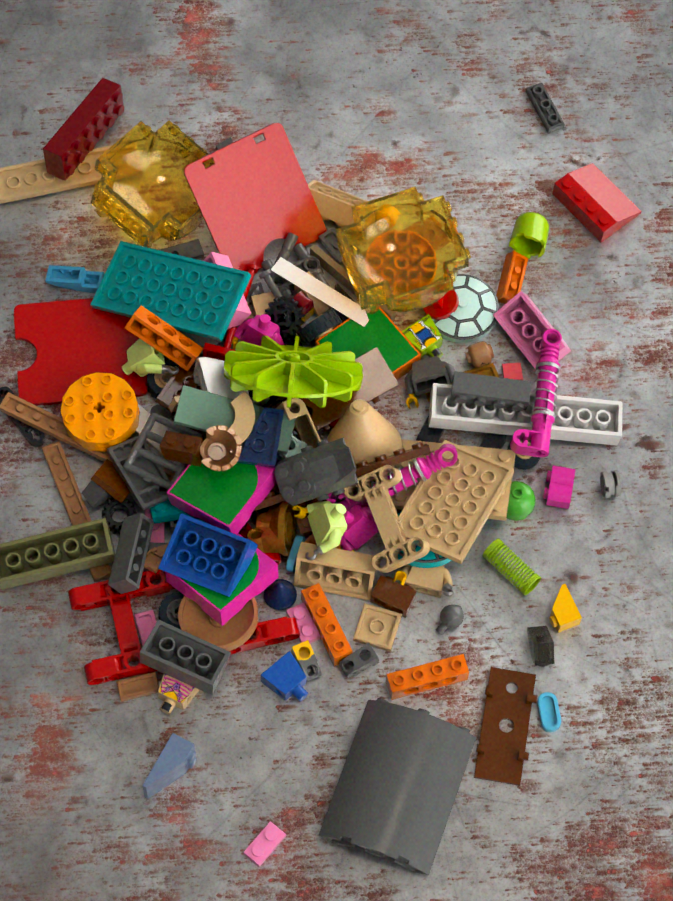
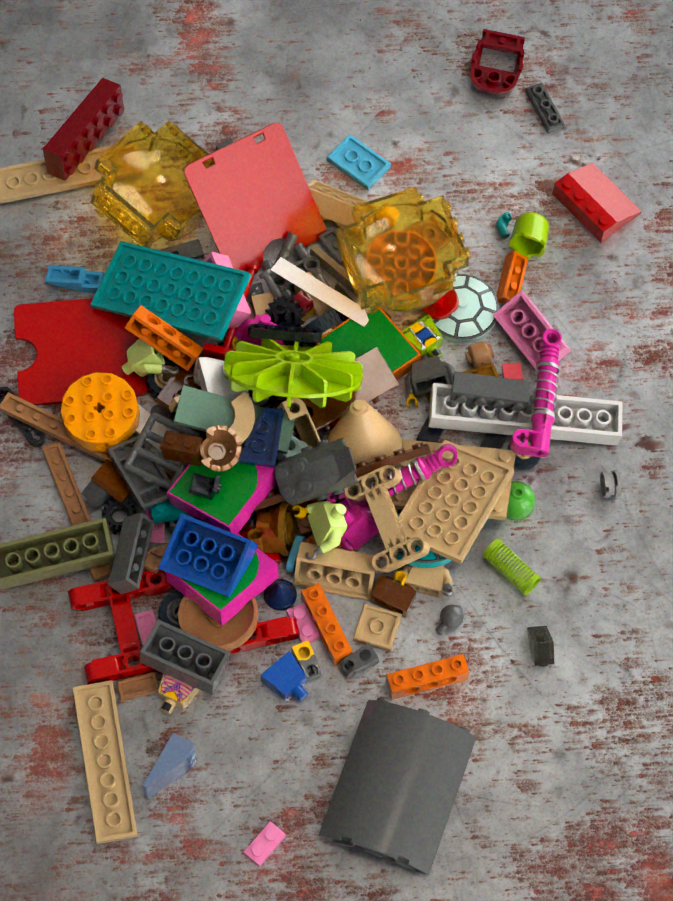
reddish brown piece [474,667,538,786] -> none
medium azure tile [537,692,561,733] -> none
dark pink brick [543,465,576,509] -> none
yellow slope [549,584,582,633] -> none
none -> tan plate [73,680,138,844]
none -> black bracket [189,473,222,500]
none -> black beam [248,324,322,343]
none -> medium azure tile [327,134,391,191]
none -> dark red slope [471,29,525,94]
none -> teal arm [496,212,512,239]

